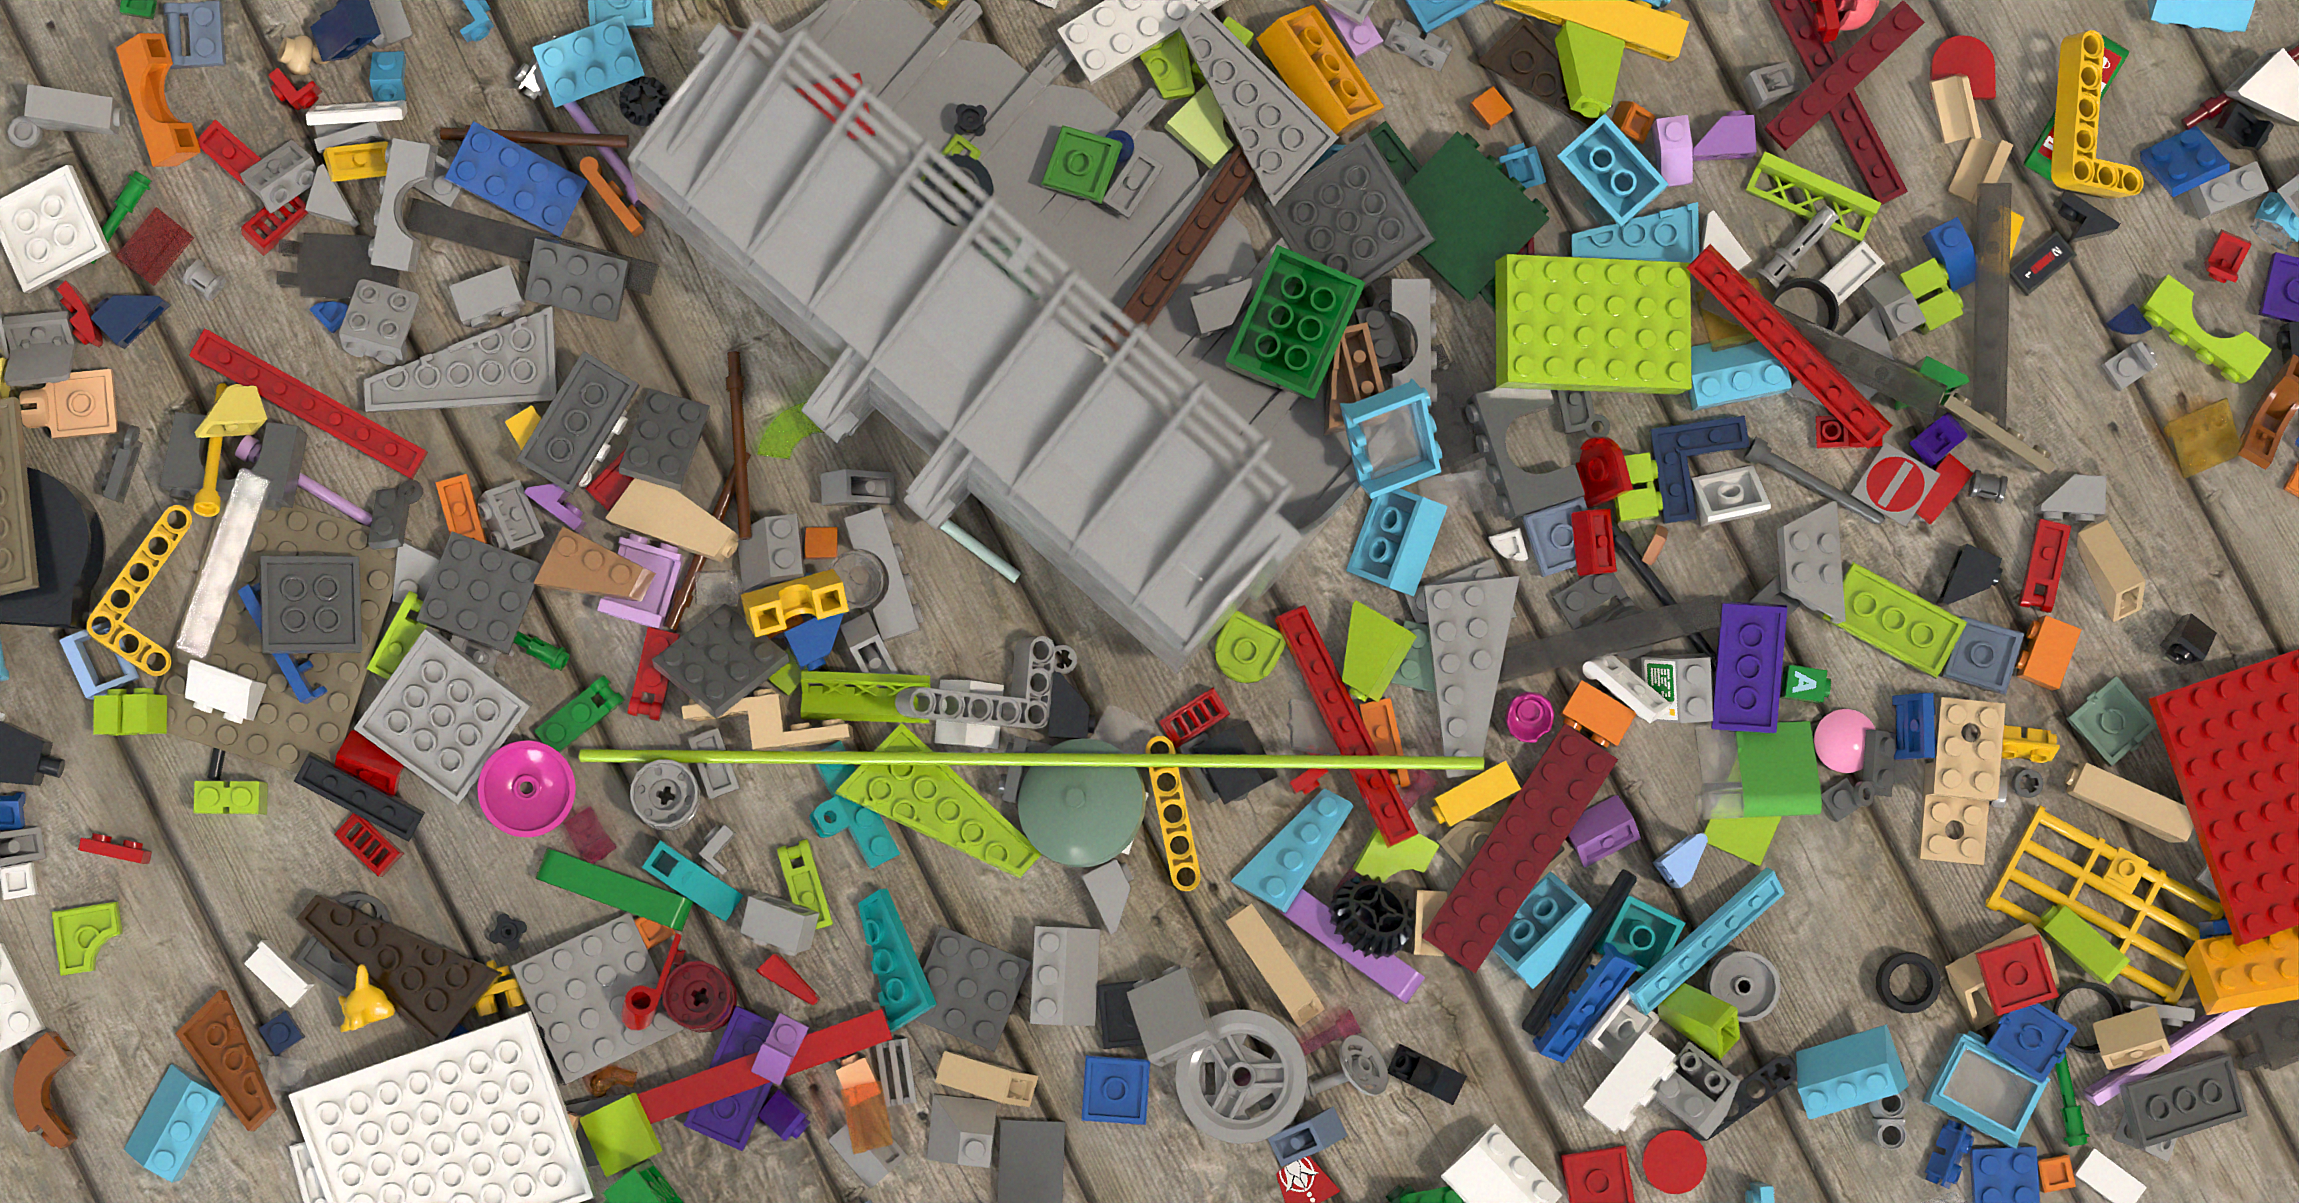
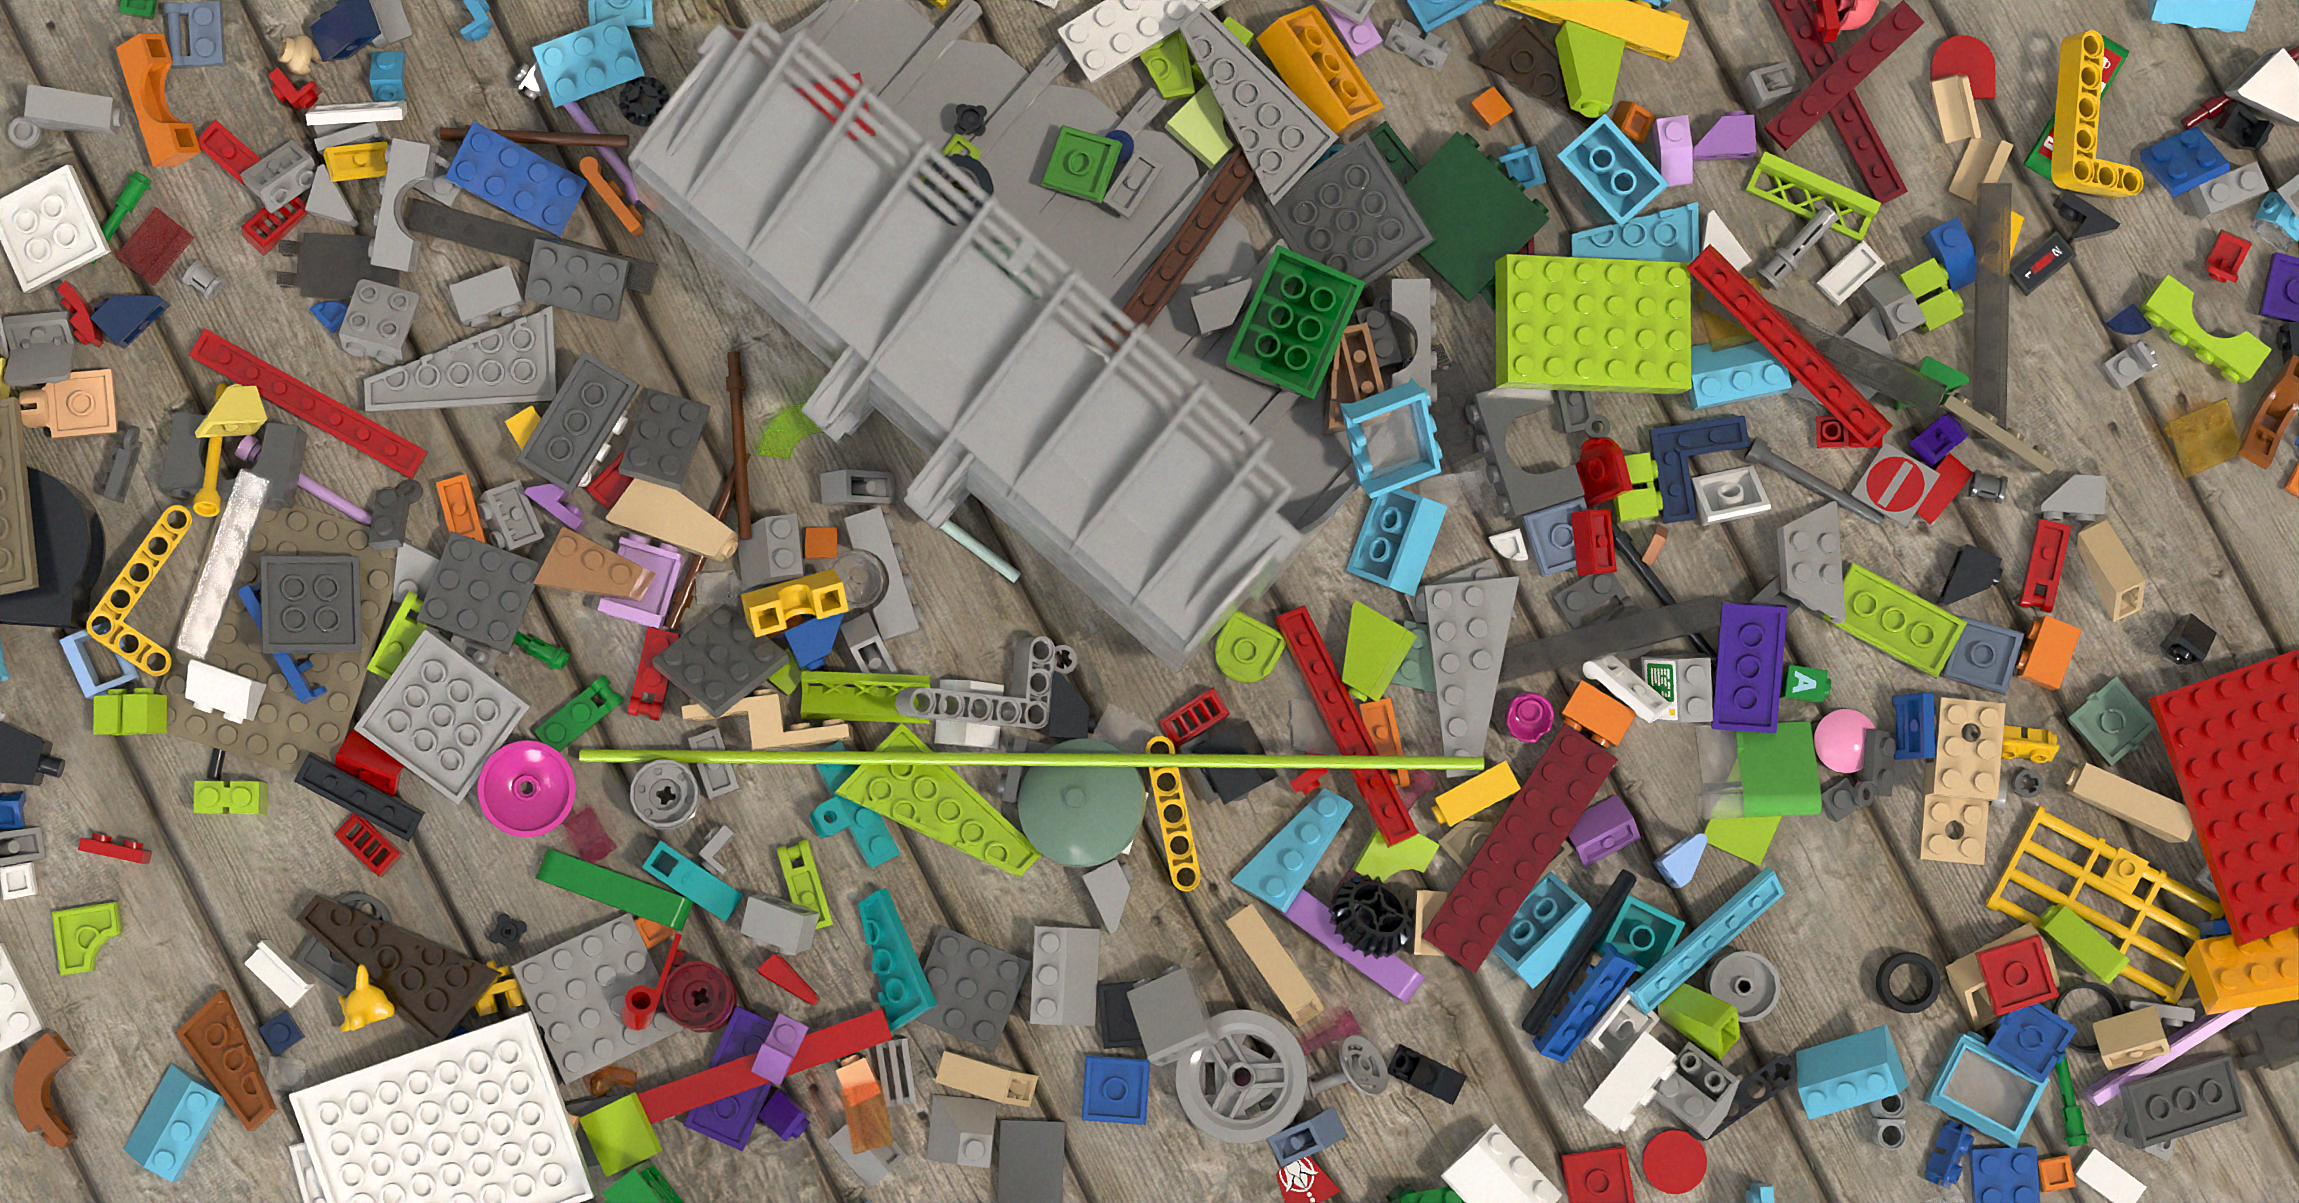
black tyre [1770,278,1839,346] -> none

